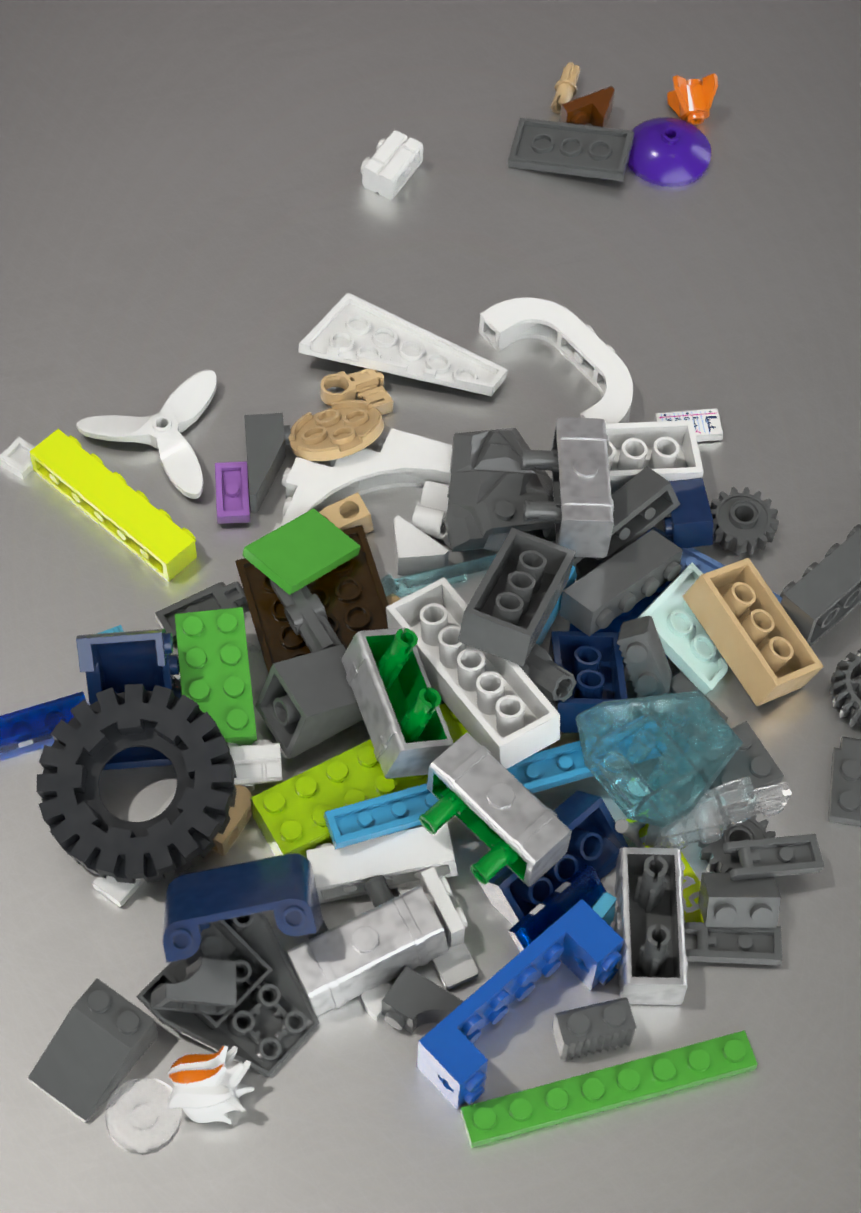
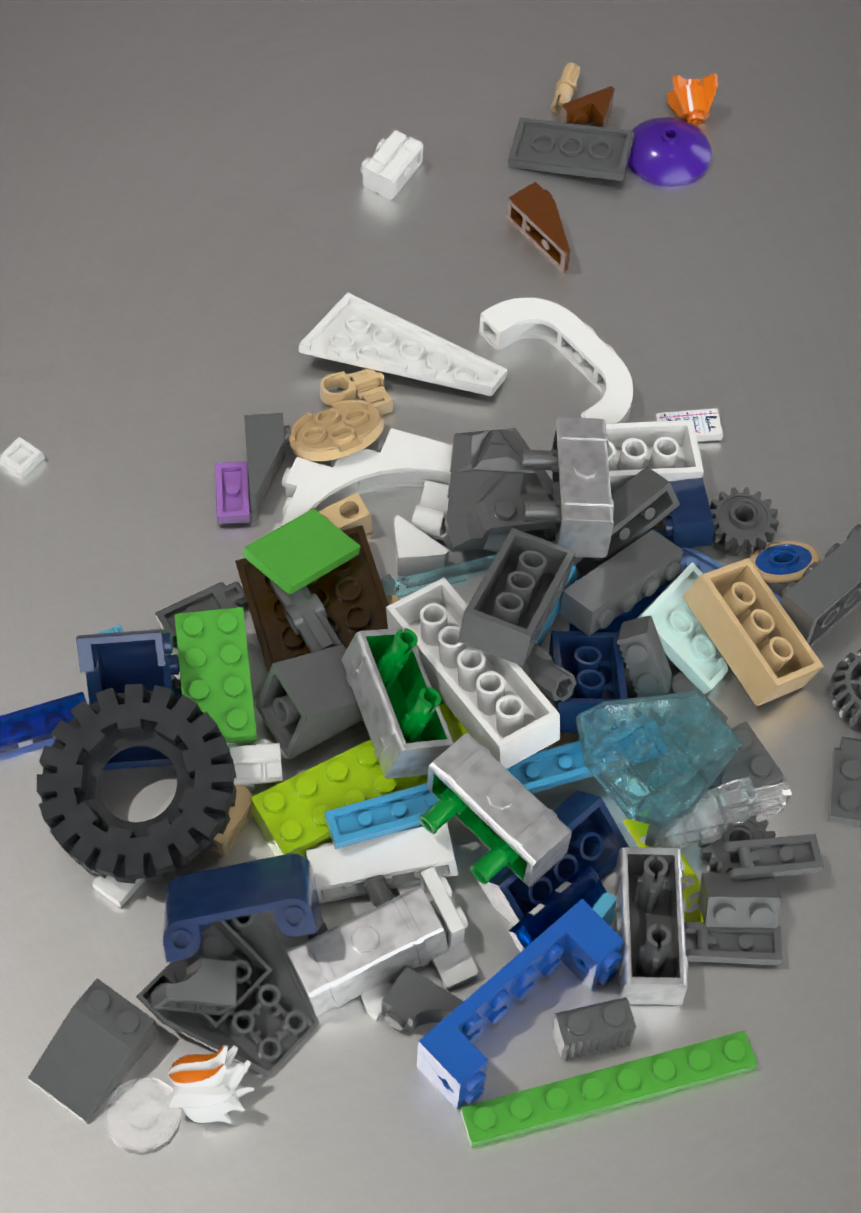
neon yellow brick [29,429,197,582] -> none
white piece [76,370,217,499] -> none
light grey bar [615,817,649,848] -> none
none -> reddish brown slope [506,182,570,273]
none -> blue wheel [749,541,820,584]

